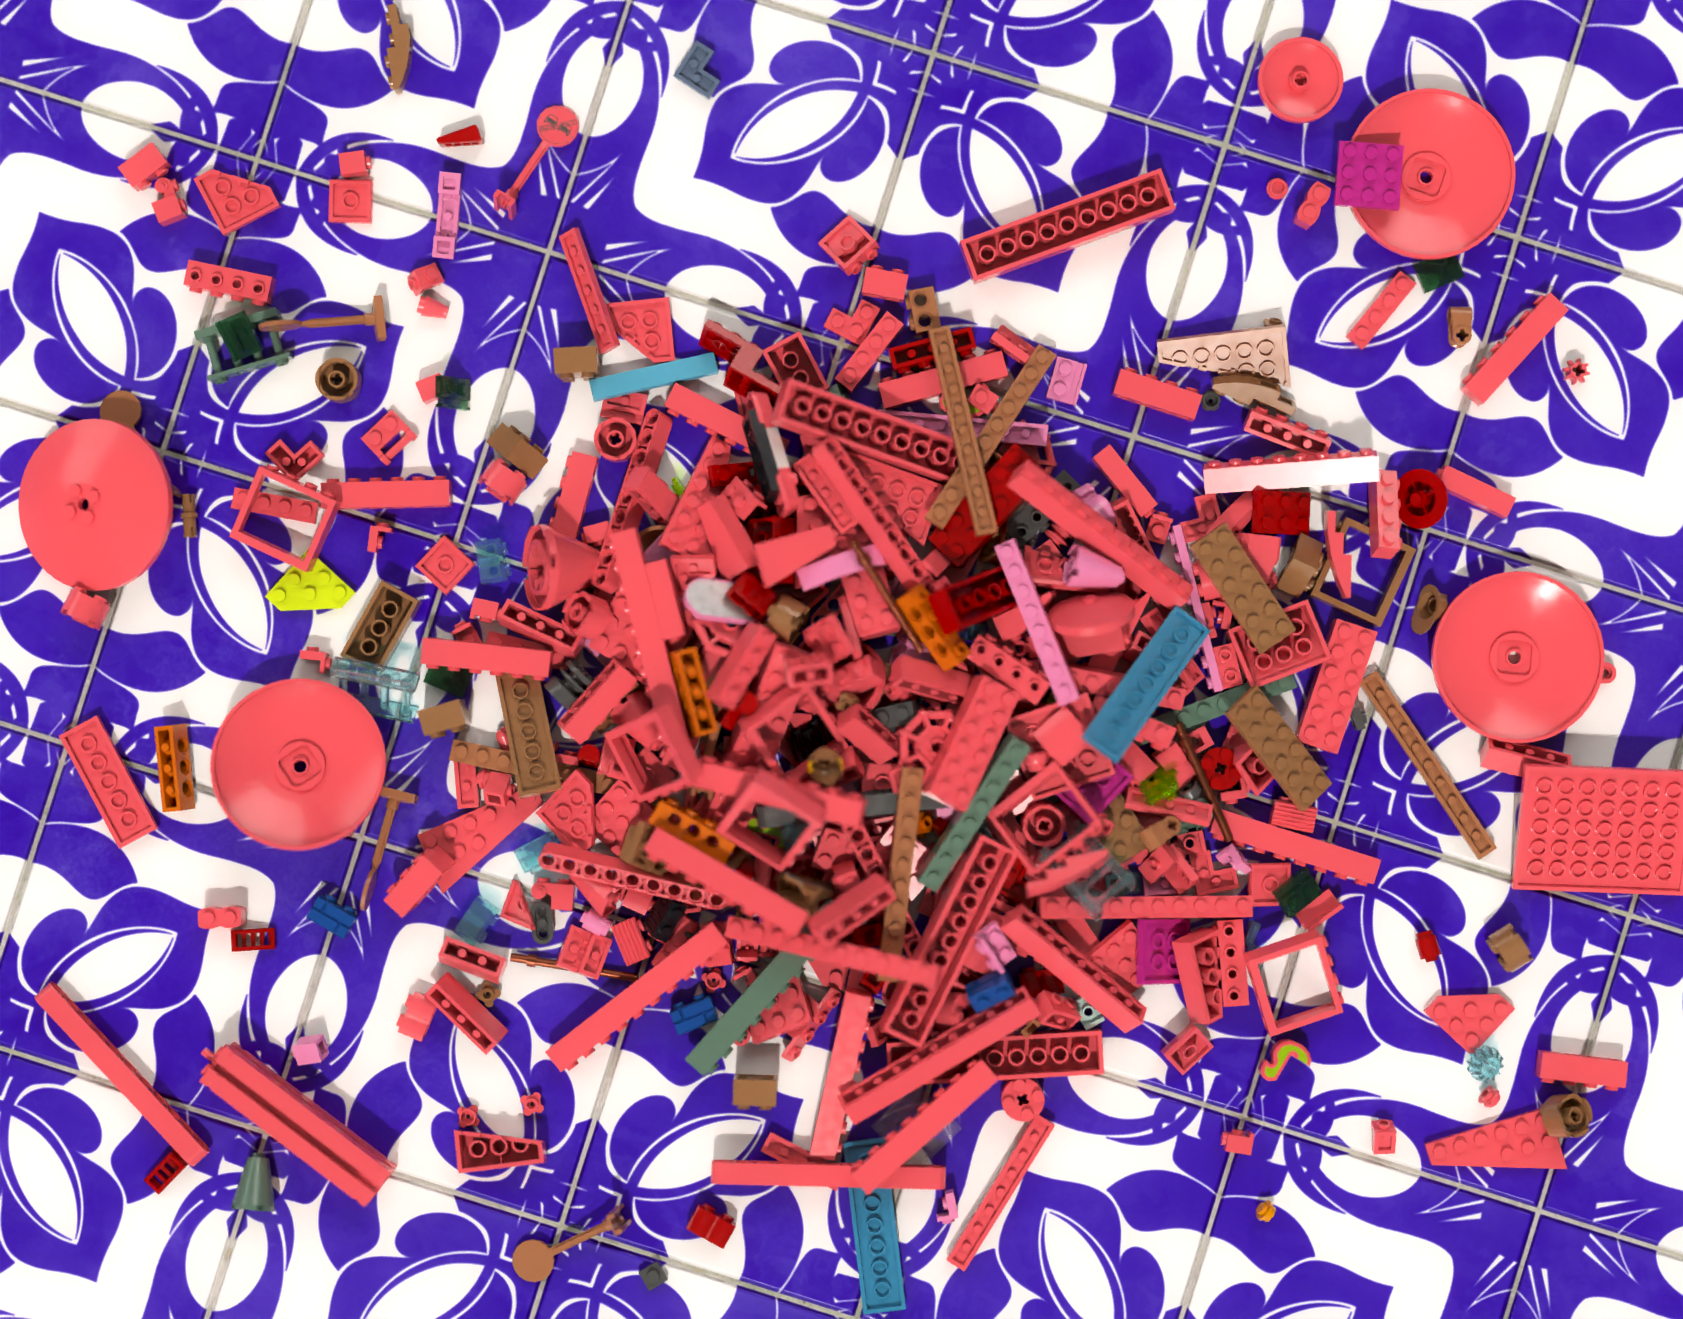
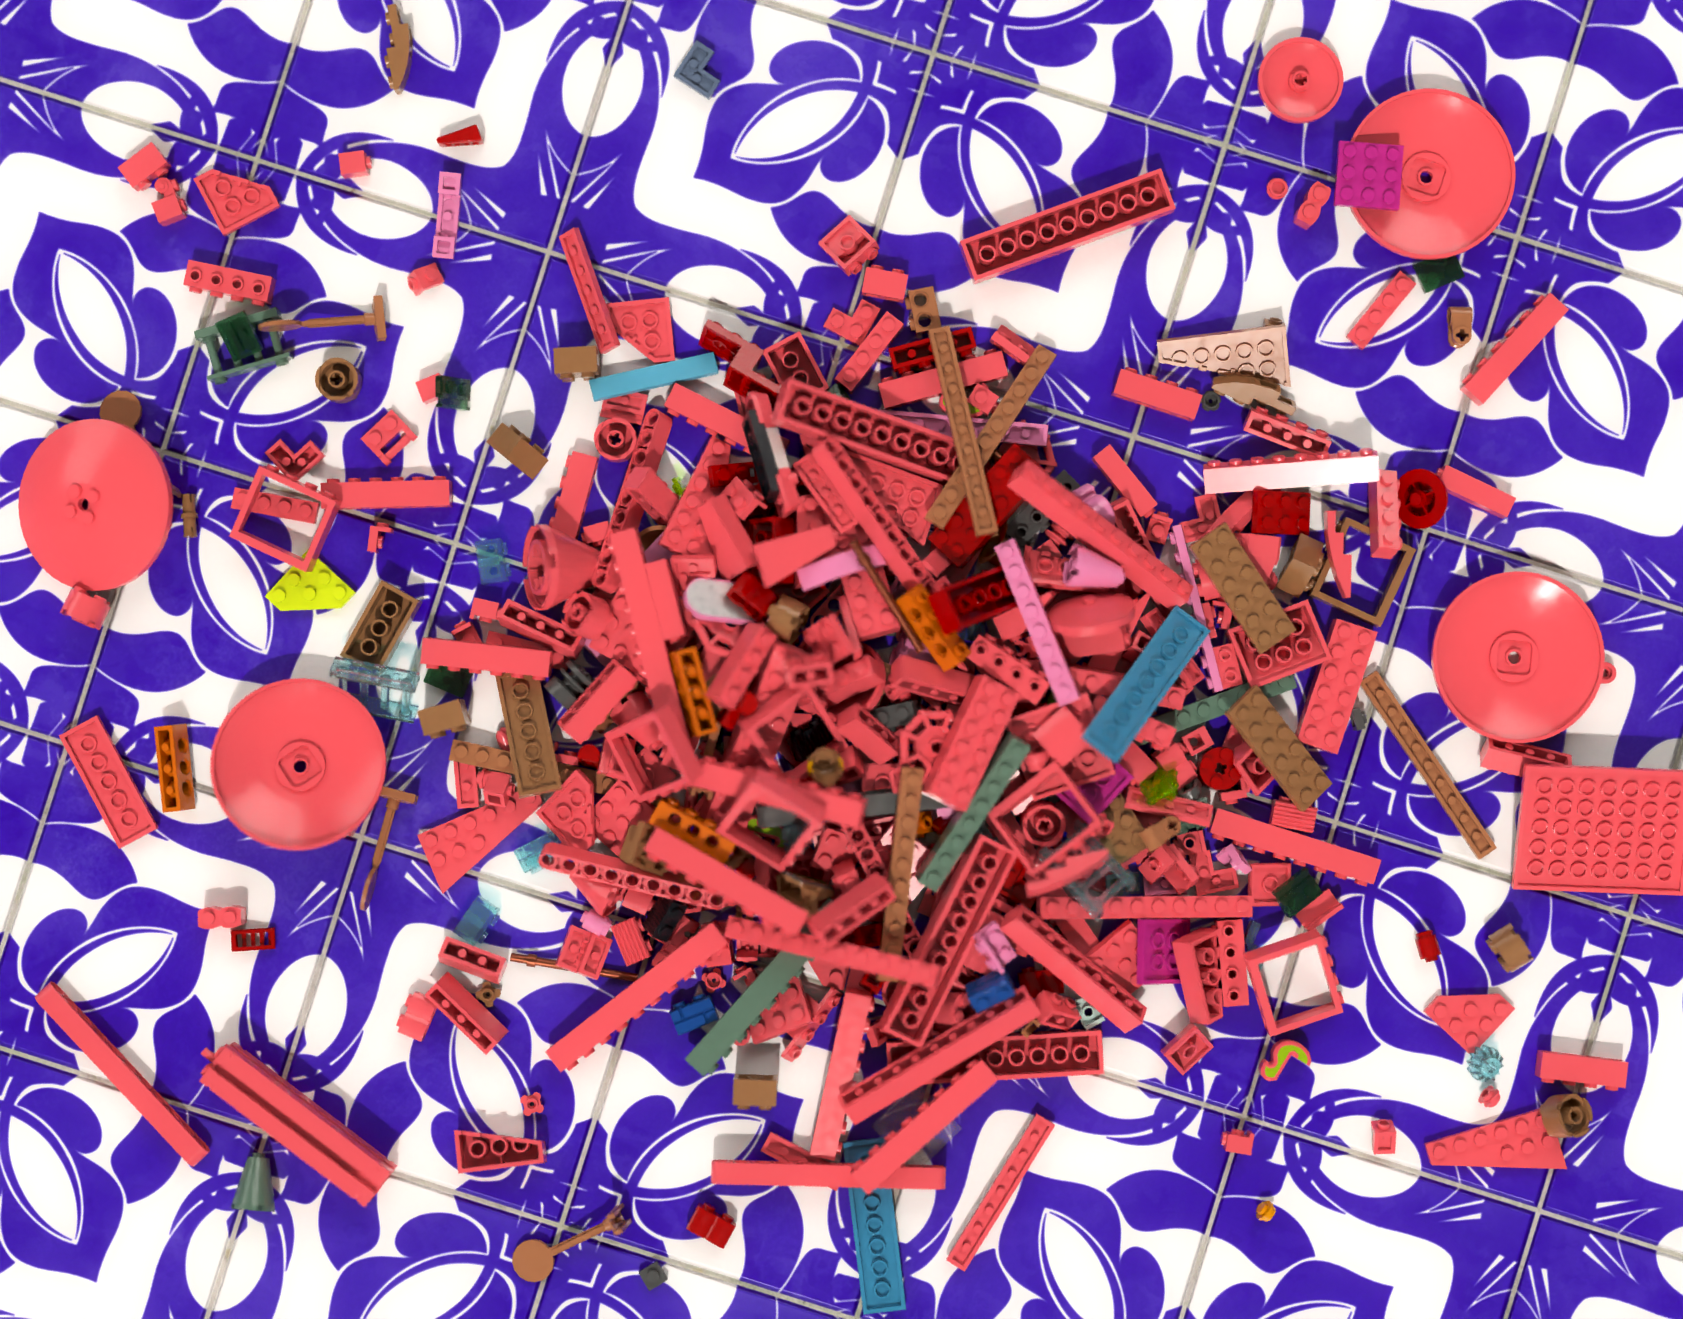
red slope [144,1149,189,1195] -> none
bright pink brick [292,1034,329,1066] -> none
coral bracket [299,646,332,674] -> none
blue brick [306,893,359,939] -> none
coral tile [328,179,373,224] -> none
coral brick [383,845,456,918] -> none
coral tile [415,535,476,595] -> none
coral cone [416,296,449,319] -> none
coral plate [457,1105,480,1128] -> none
coral brick [477,458,527,506] -> none
coral piece [493,106,579,220] -> none
coral tile [500,879,536,930] -> none
coral brick [531,877,576,911] -> none
dark grey plate [531,901,554,944] -> none
medium nougat plate [835,692,860,711] -> none
bright pink bracket [936,1189,958,1224] -> none
coral brick [1000,1078,1045,1122] -> none
bright pink plate [1046,356,1087,406] -> none
copper bar [1174,721,1234,842] -> none
medium nougat piece [1411,584,1448,634] -> none
coral gear [1561,358,1590,385] -> none

